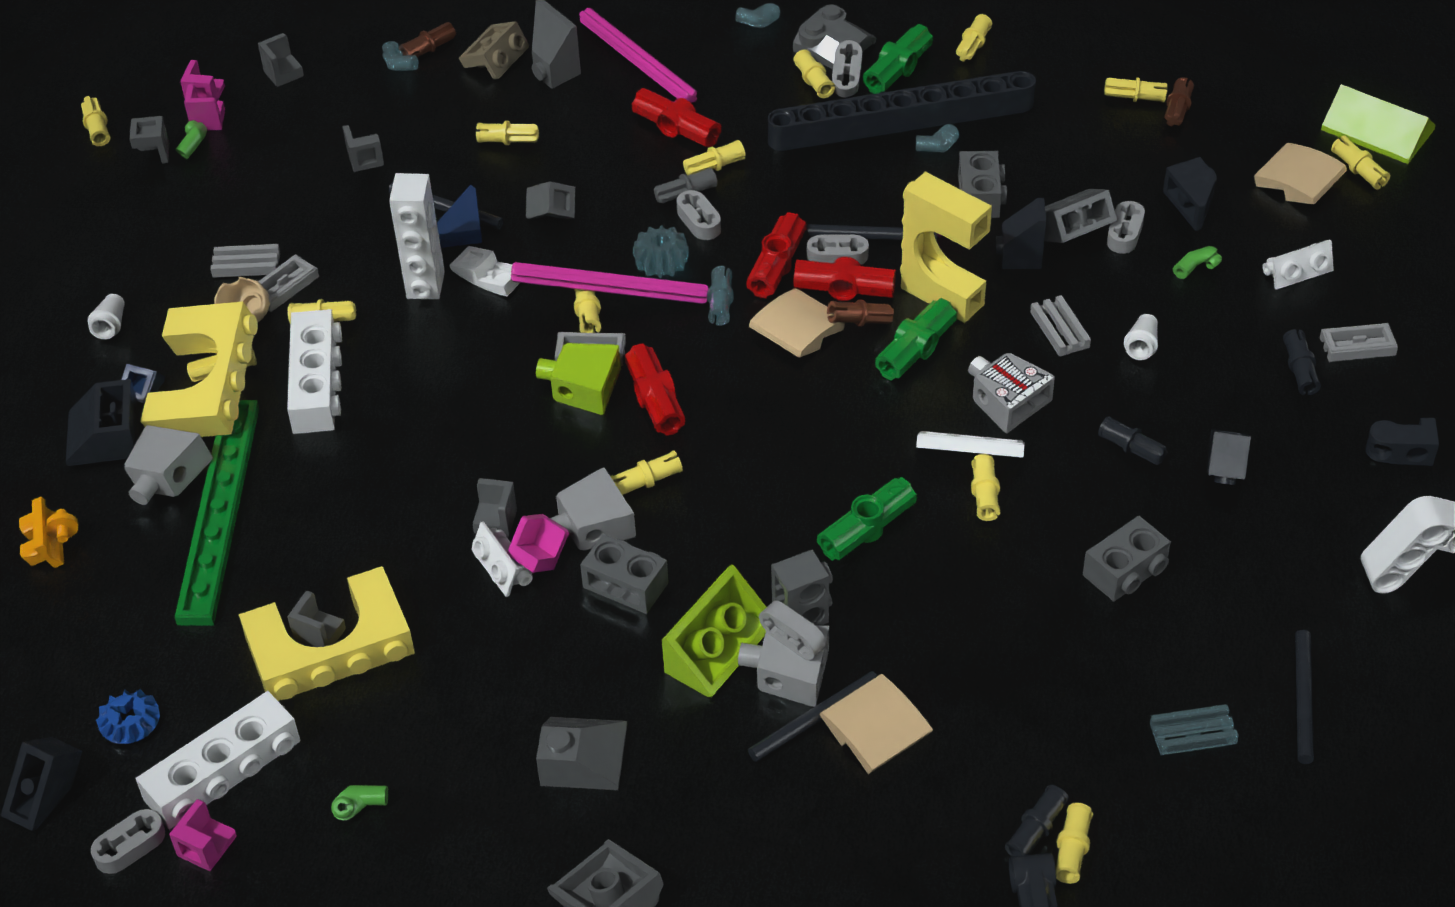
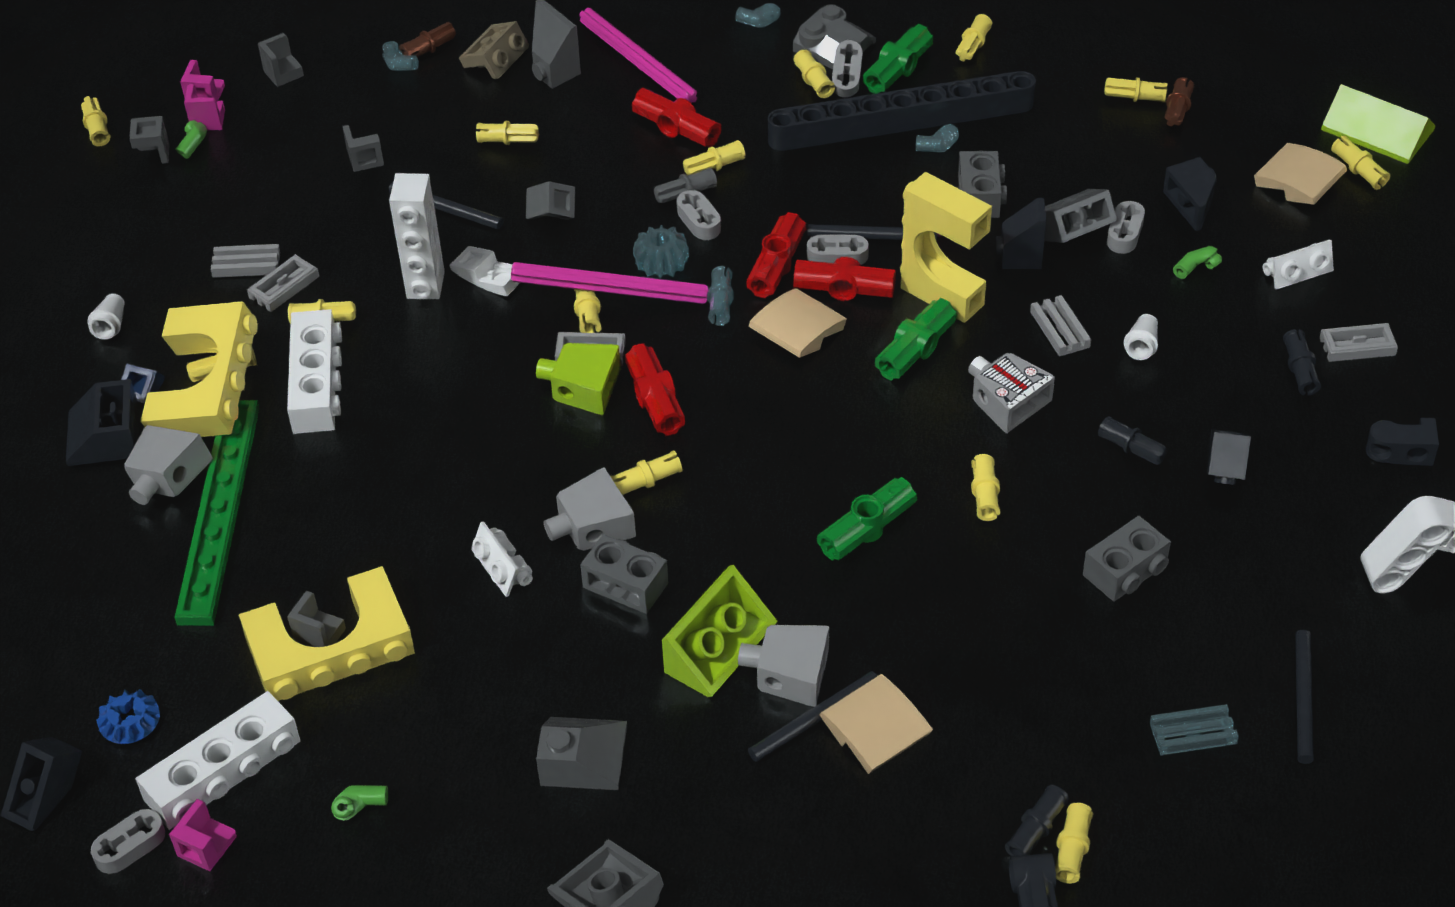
light orange hips [19,496,78,568] -> none
tan hair [214,277,270,323] -> none
dark blue slope [437,185,482,248] -> none
dark grey panel [473,478,517,537] -> none
dark pink panel [507,514,569,573] -> none
light grey beam [759,601,826,660] -> none
dark grey brick [771,549,832,626] -> none
copper axle [827,300,894,326] -> none
white tile [916,431,1025,457] -> none

